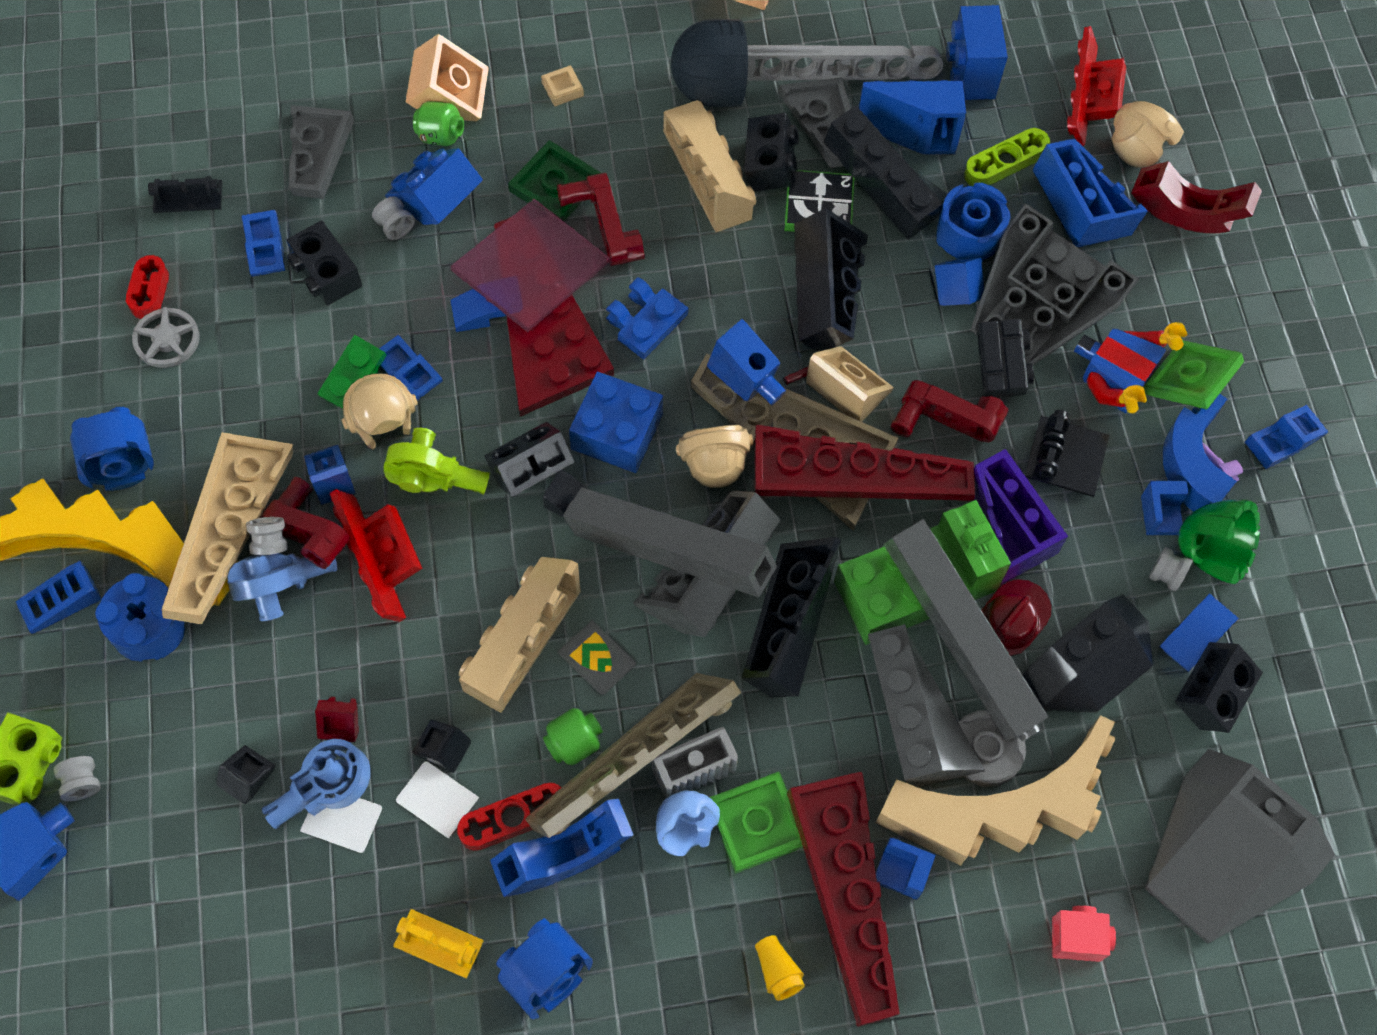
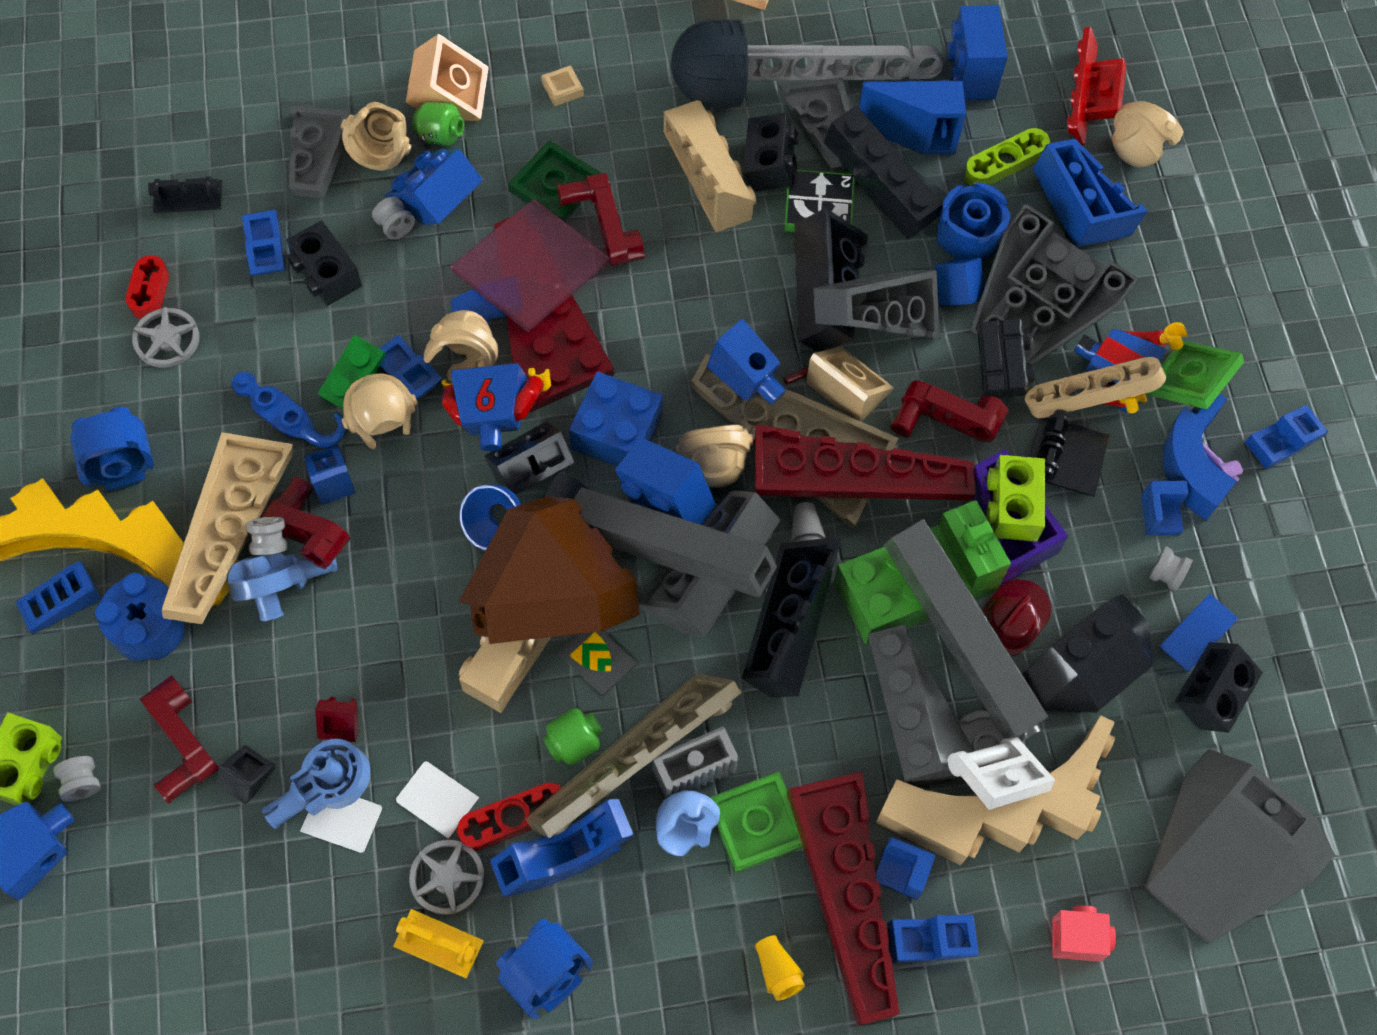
red bracket [330,489,423,622] -> none
lime pin [383,427,490,495] -> none
black slope [412,719,471,773] -> none
blue plate [606,277,689,360] -> none
dark red arch [1131,161,1262,233] -> none
green hair [1178,499,1260,584] -> none
none -> dark red beam [140,675,219,804]
none -> blue piece [231,372,346,448]
none -> tan helmet [341,102,412,171]
none -> light grey wheel [409,840,485,916]
none -> tan helmet [424,310,498,383]
none -> blue torso [441,363,551,451]
none -> reddish brown panel [459,496,640,644]
none -> blue piece [460,484,521,550]
none -> blue brick [615,437,716,525]
none -> light grey cone [791,502,826,542]
none -> dark grey wedge [813,270,940,339]
none -> blue slope [887,915,979,963]
none -> white plate [948,737,1055,810]
none -> lime brick [986,455,1045,542]
none -> tan beam [1025,357,1166,418]

